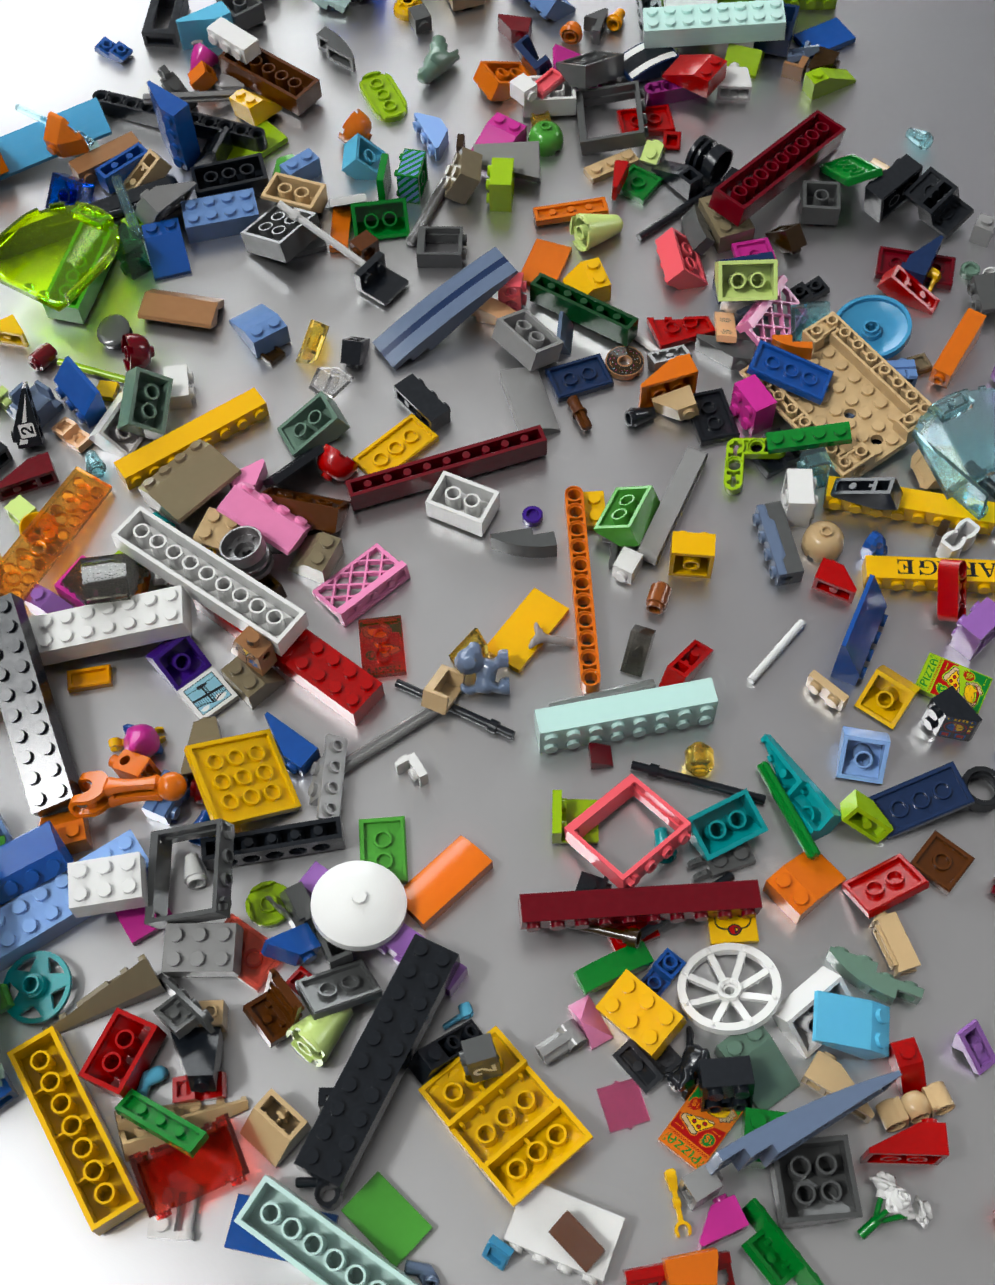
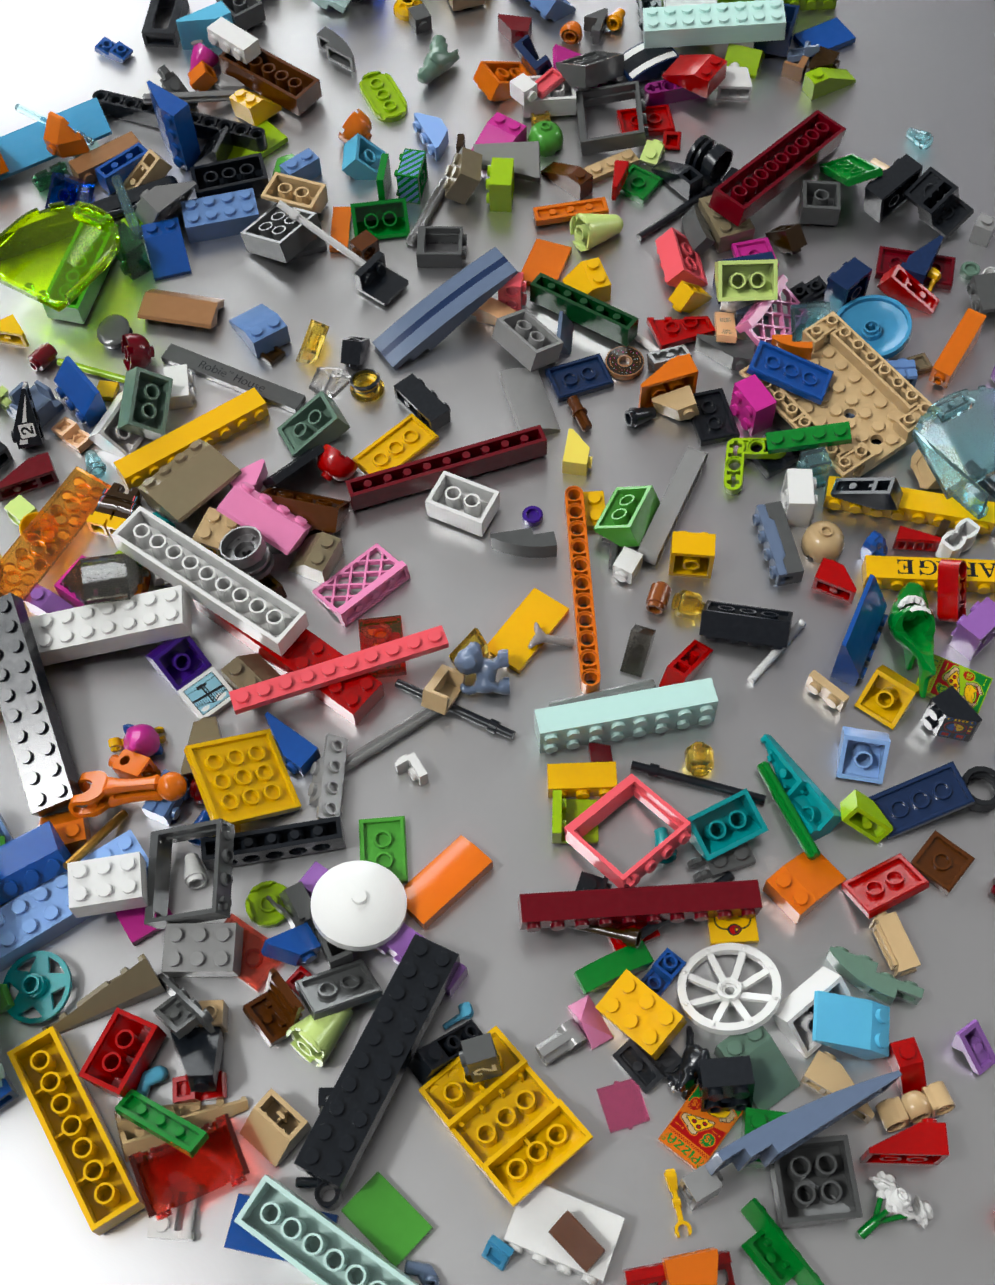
light orange tile [67,664,113,693] -> none
medium nougat torso [231,626,277,676] -> none
white tile [328,193,367,207] -> none
dark pink slope [697,1193,749,1250] -> none
none -> clear green hinge [31,161,72,192]
none -> pearl gold bar [63,810,128,870]
none -> dark brown hips [86,482,143,537]
none -> dark grey tile [161,343,306,413]
none -> coral plate [229,625,449,715]
none -> clear yellow piece [350,369,384,402]
none -> reddish brown slope [541,162,593,201]
none -> yellow brick [547,761,617,799]
none -> light yellow slope [562,428,593,476]
none -> yellow slope [668,281,712,313]
none -> clear yellow head [671,590,705,620]
none -> black slope [699,600,793,650]
none -> dark blue brick [823,257,872,313]
none -> green piece [888,582,936,698]
none -> red slope [892,526,942,552]

